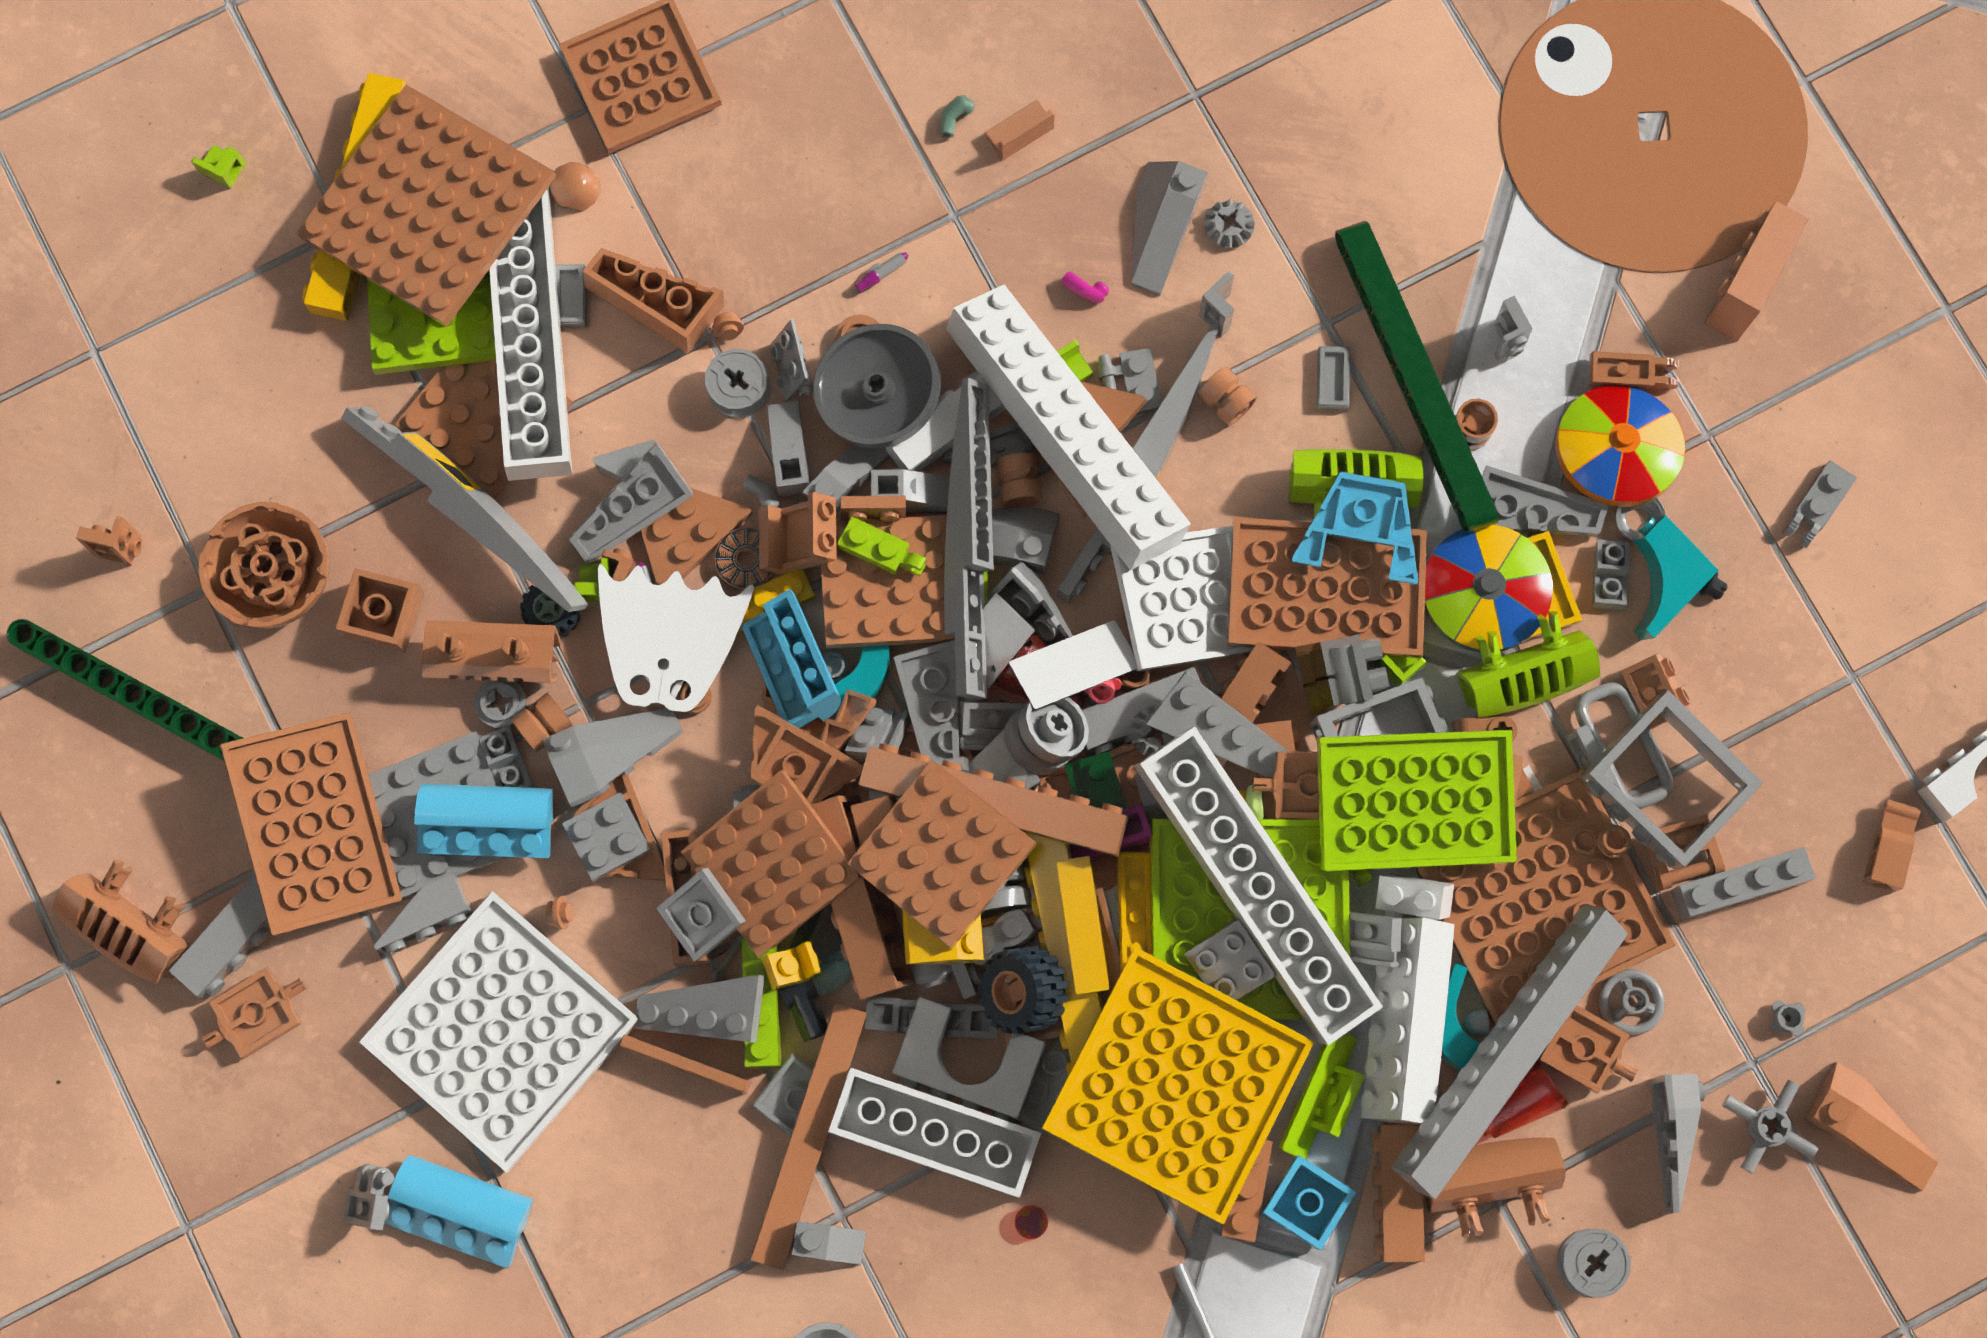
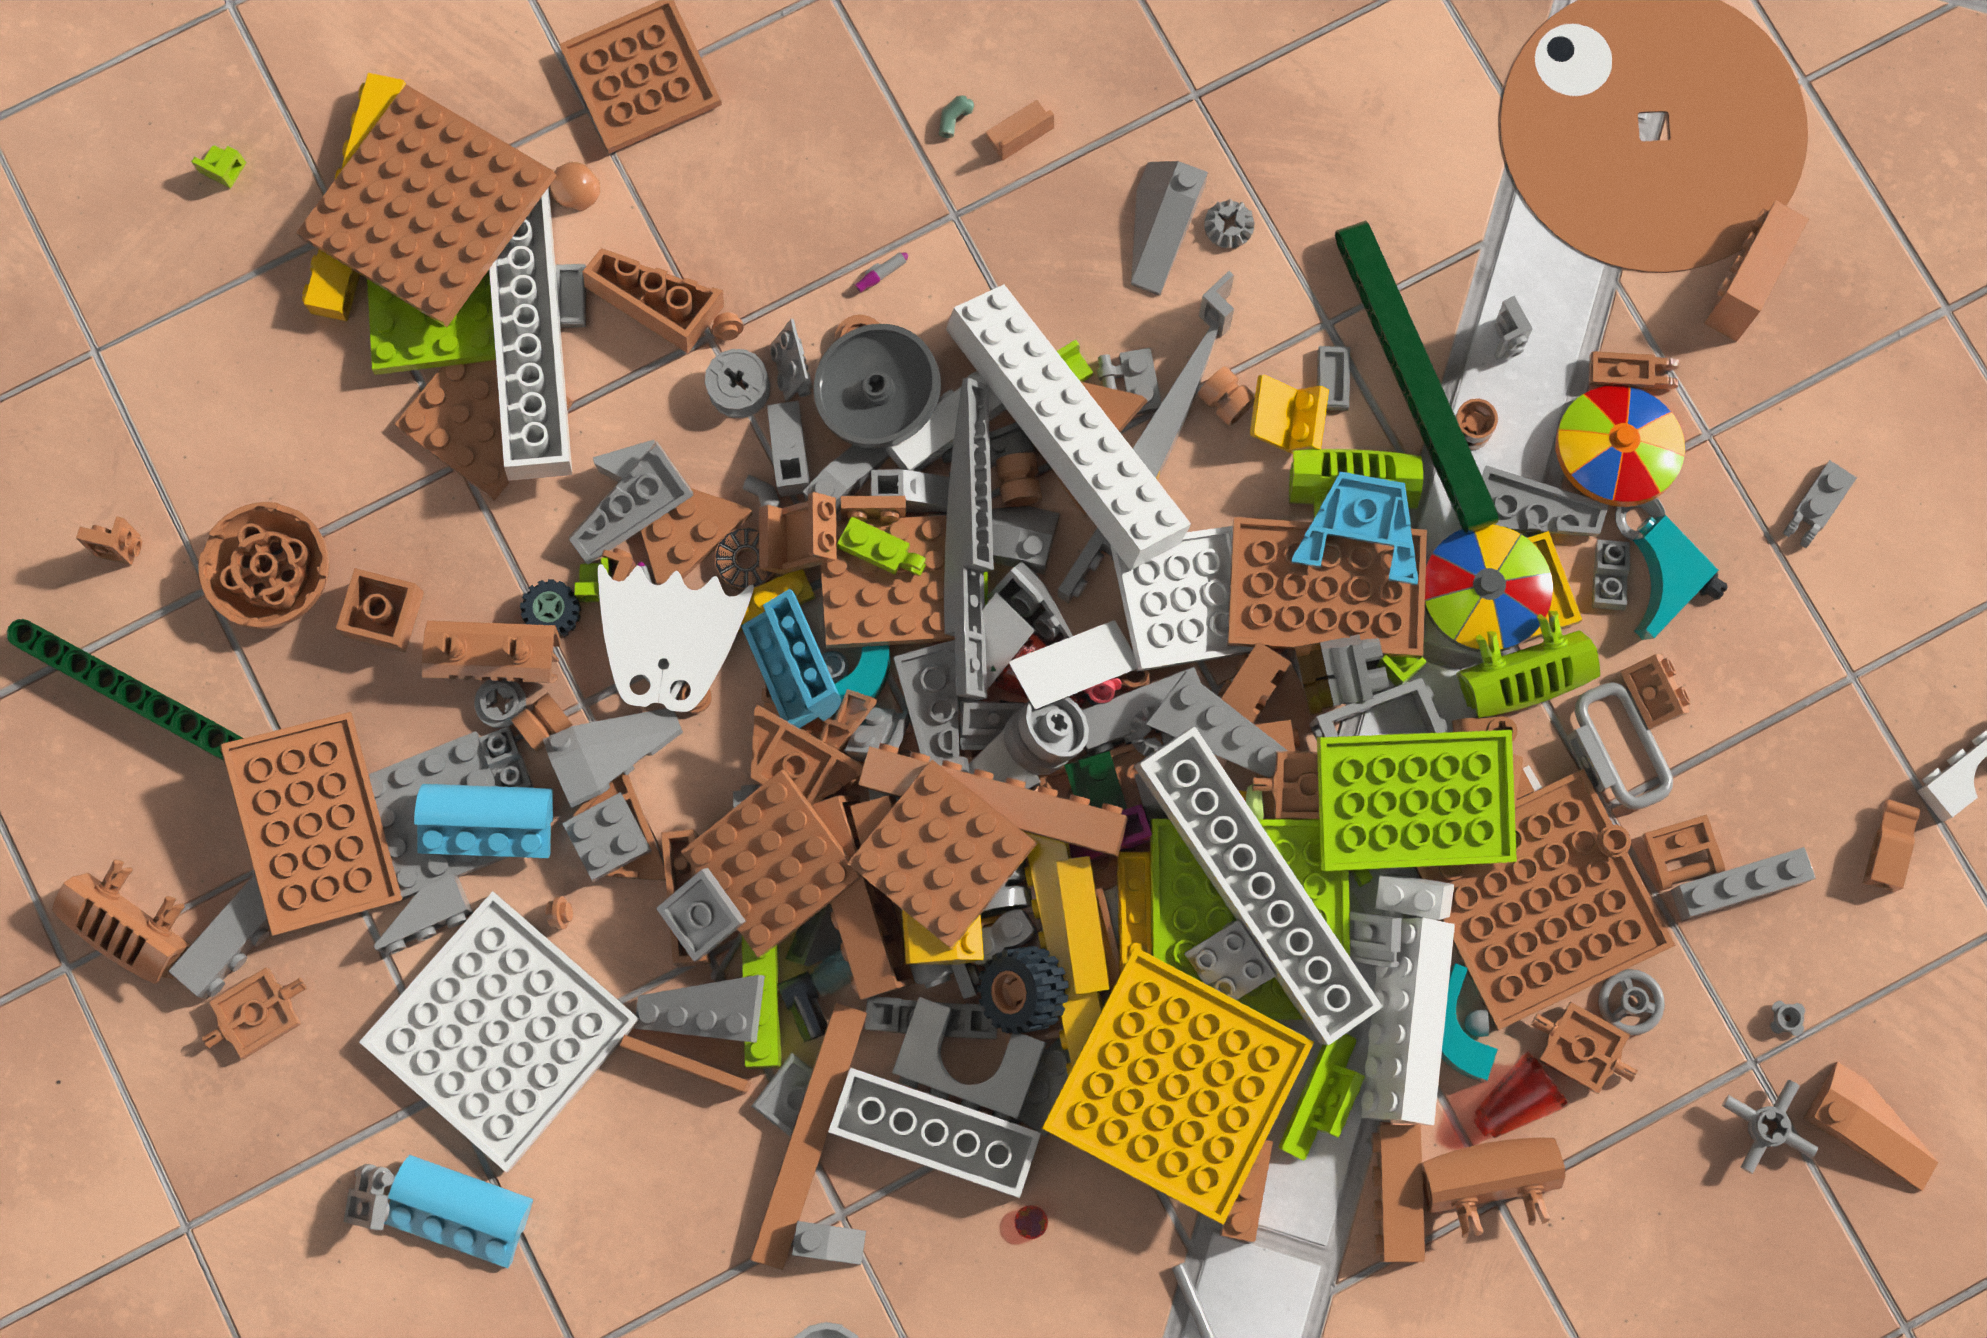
light grey slope [341,406,588,612] -> none
yellow bracket [761,941,820,990] -> none
dark pink arm [1062,271,1109,304] -> none
medium azure brick [1260,1155,1356,1250] -> none
light grey brick [1392,904,1628,1199] -> none
light grey piece [1557,1229,1631,1298] -> none
light grey window [1580,690,1763,870] -> none
light grey wedge [1650,1074,1705,1213] -> none
none -> yellow bracket [1250,374,1329,454]

